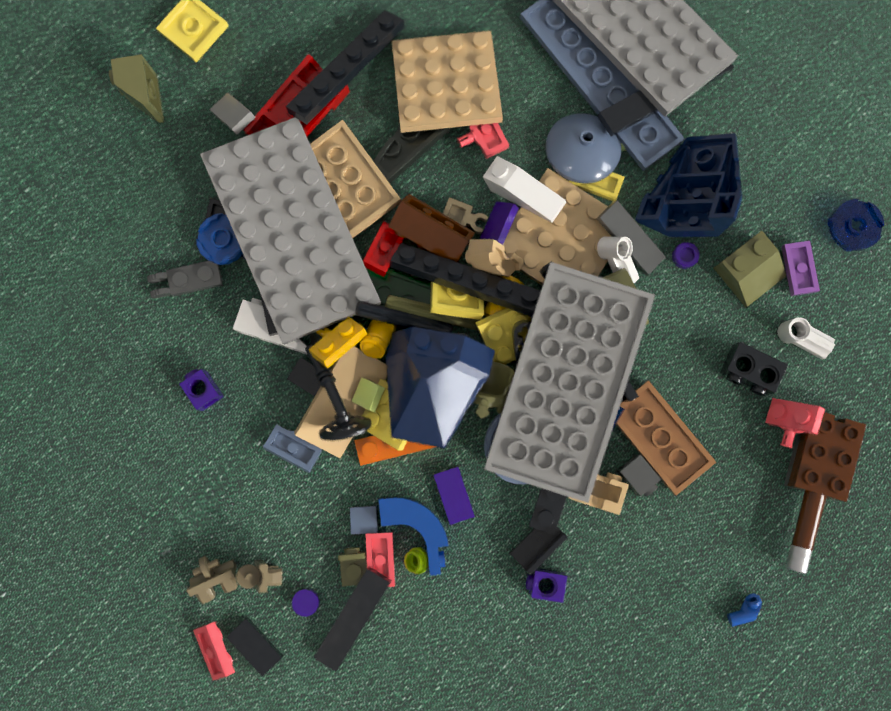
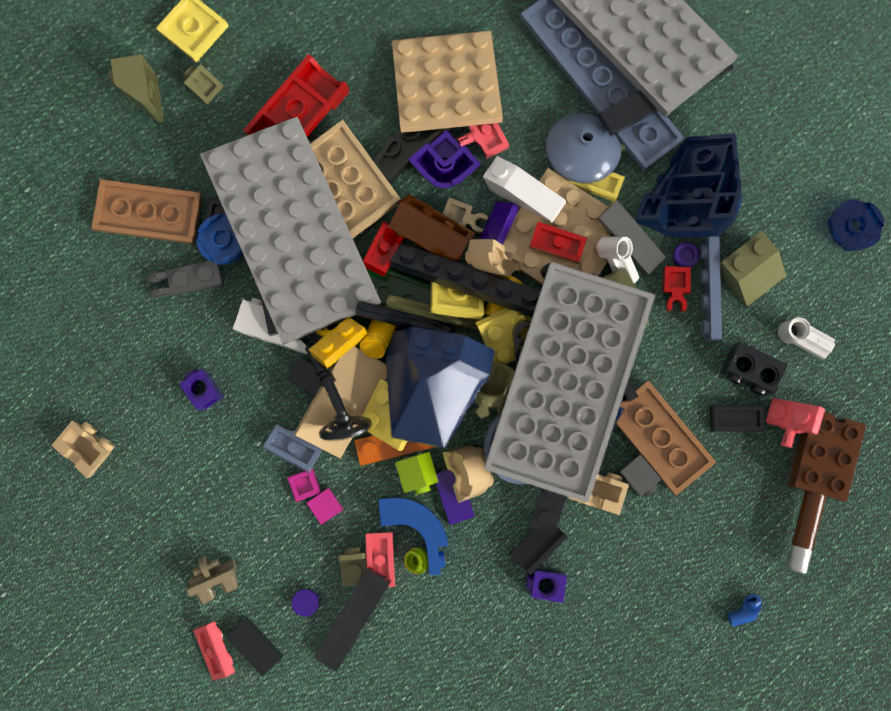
light grey tile [209,93,255,134] -> none
dark tan hips [236,560,282,593] -> none
black plate [286,10,405,124] -> none
sand blue tile [350,506,378,534] -> none
yellowish green tile [352,377,385,412] -> none
medium lavender plate [781,241,820,296] -> none
none -> tan cylinder [51,421,115,478]
none -> medium nougat plate [91,179,203,245]
none -> olive bracket [182,64,224,105]
none -> dark pink tile [287,468,322,502]
none -> dark pink tile [307,488,344,525]
none -> lime brick [395,452,439,495]
none -> dark purple brick [408,130,481,188]
none -> tan cylinder [442,445,494,503]
none -> red plate [529,222,587,264]
none -> red plate [662,266,691,312]
none -> sand blue plate [699,236,722,342]
none -> black tile [710,405,765,432]

